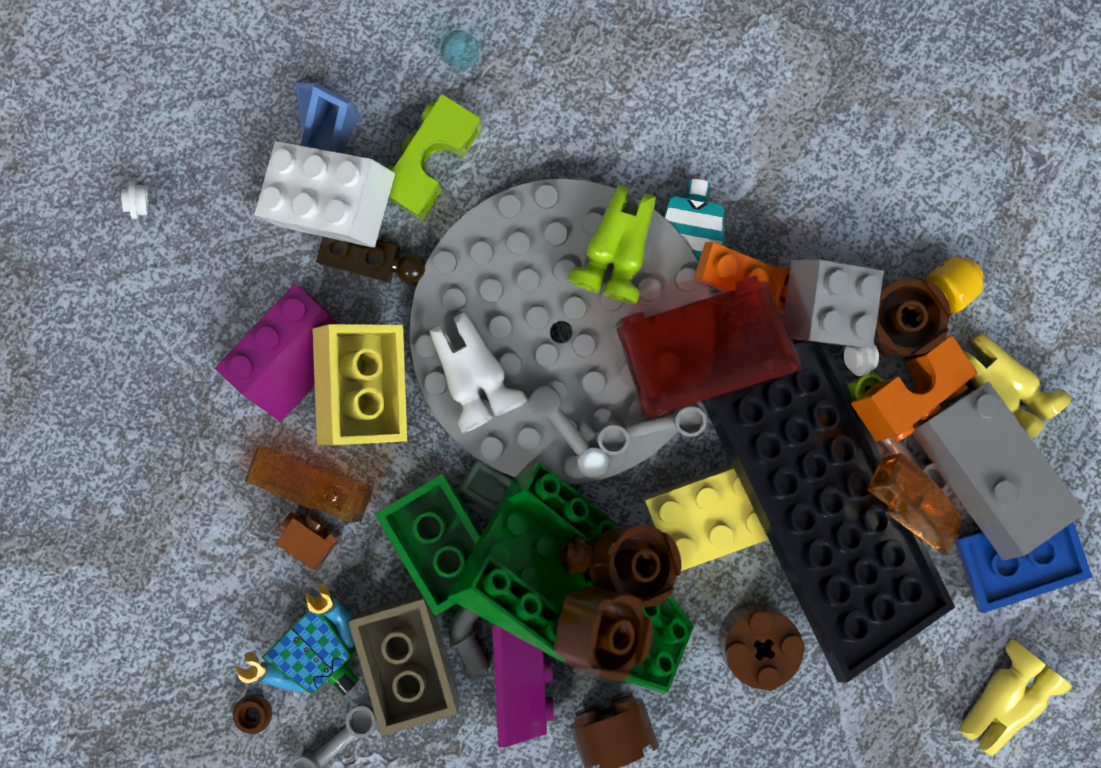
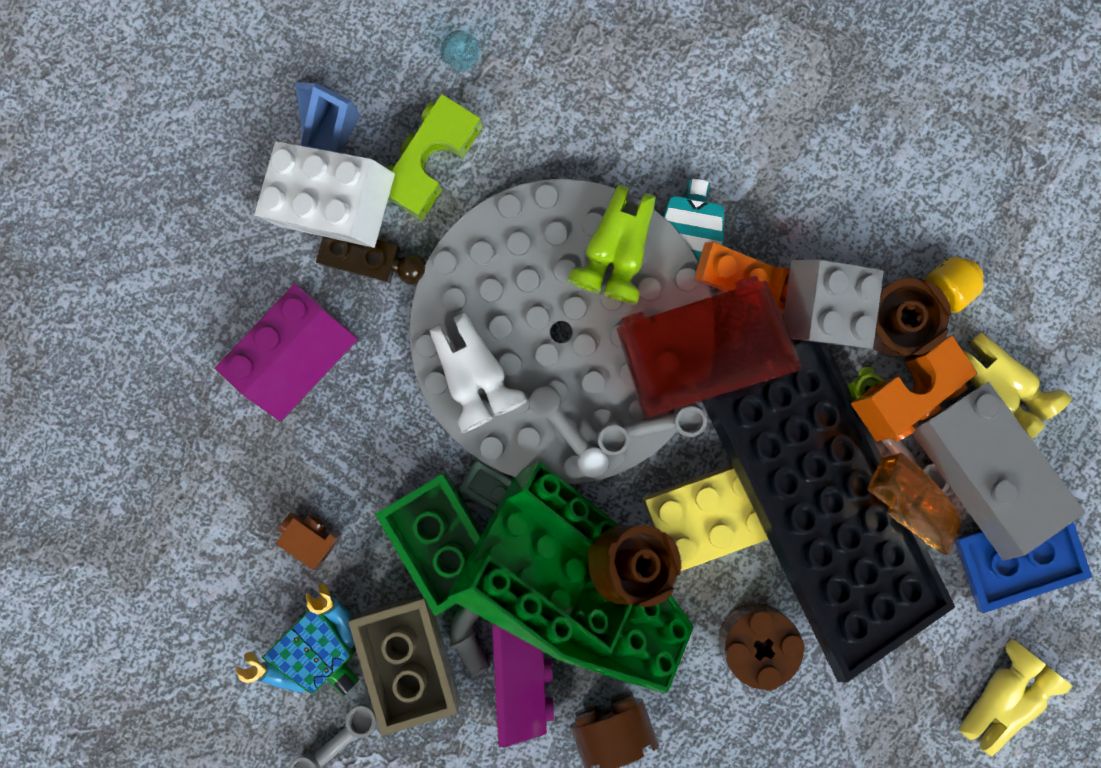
white plate [121,181,149,219] -> none
reddish brown plate [233,694,272,734] -> none
clear orange slope [245,445,374,522] -> none
light yellow brick [313,325,407,445] -> none
reddish brown brick [554,587,653,680] -> none
reddish brown plate [560,535,593,575] -> none
white plate [844,344,879,376] -> none

